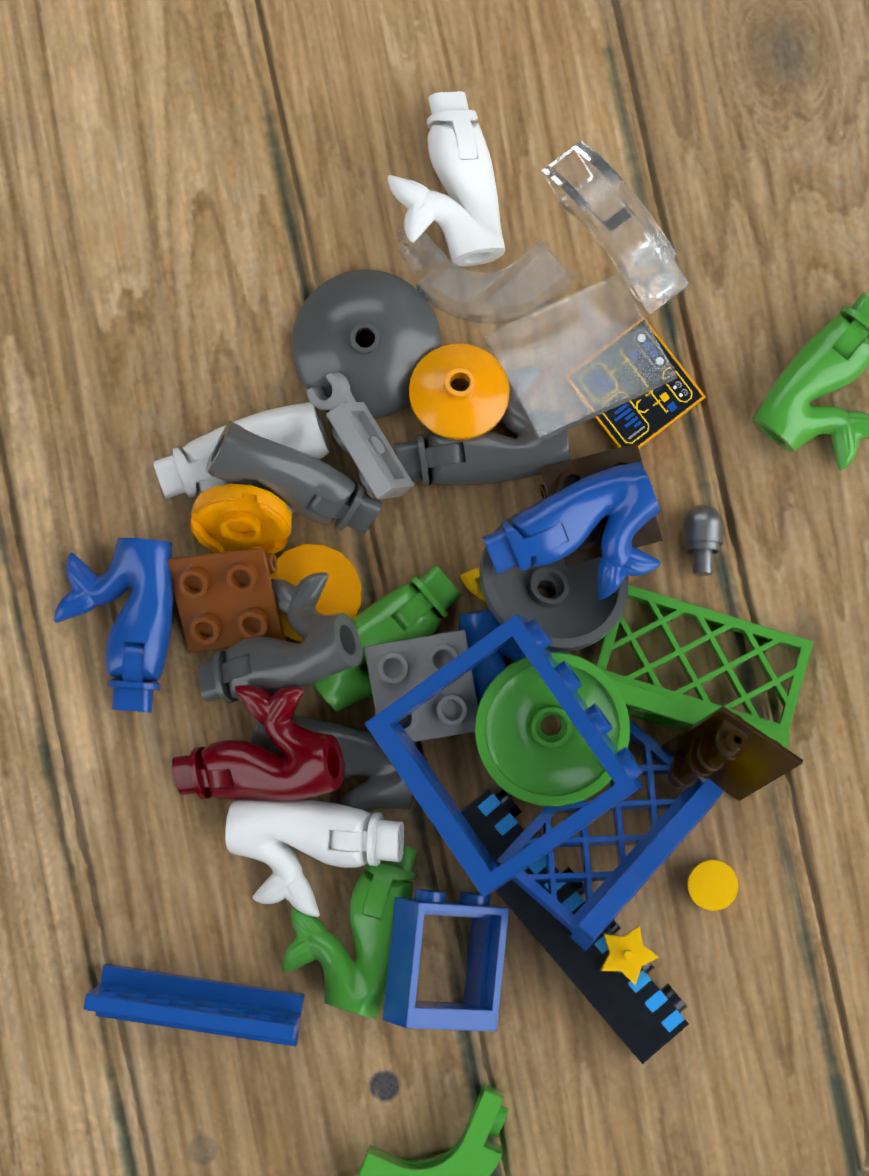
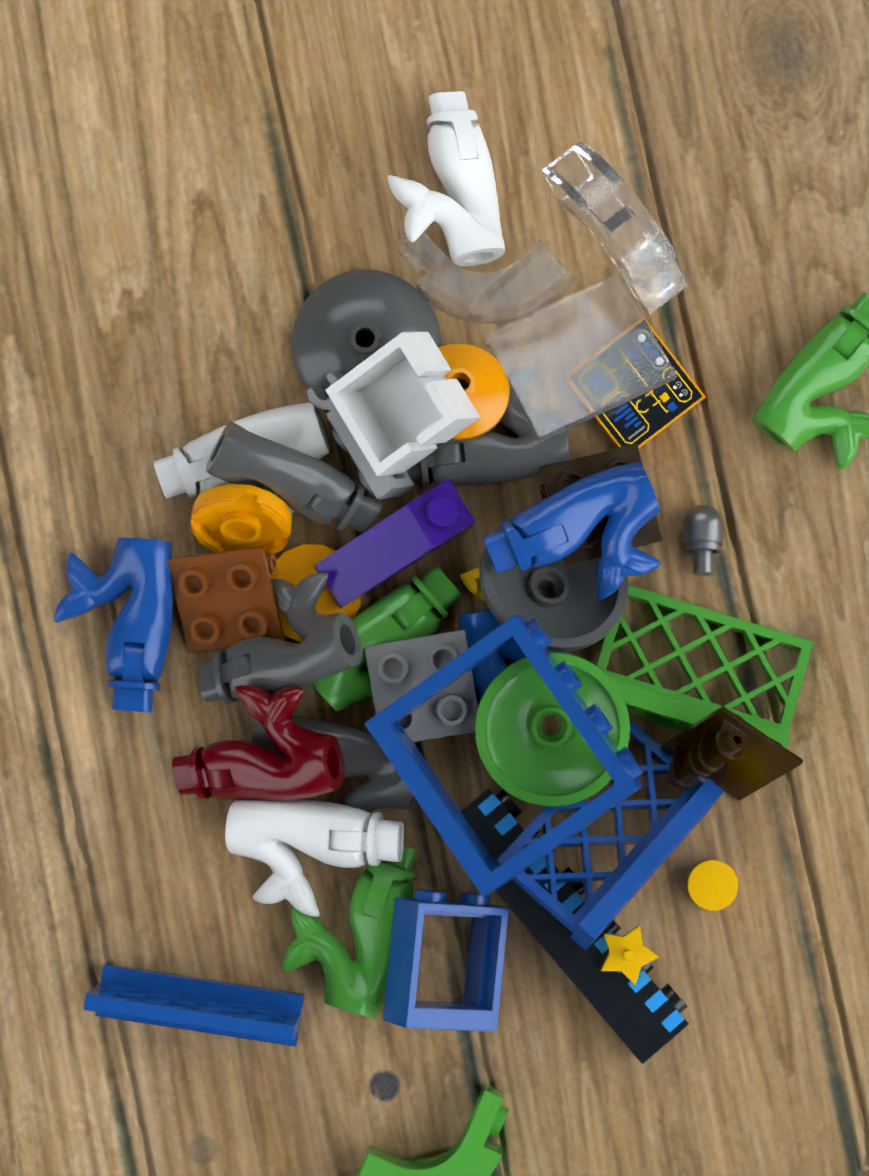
none -> dark purple slope [314,479,476,609]
none -> white piece [325,332,481,477]

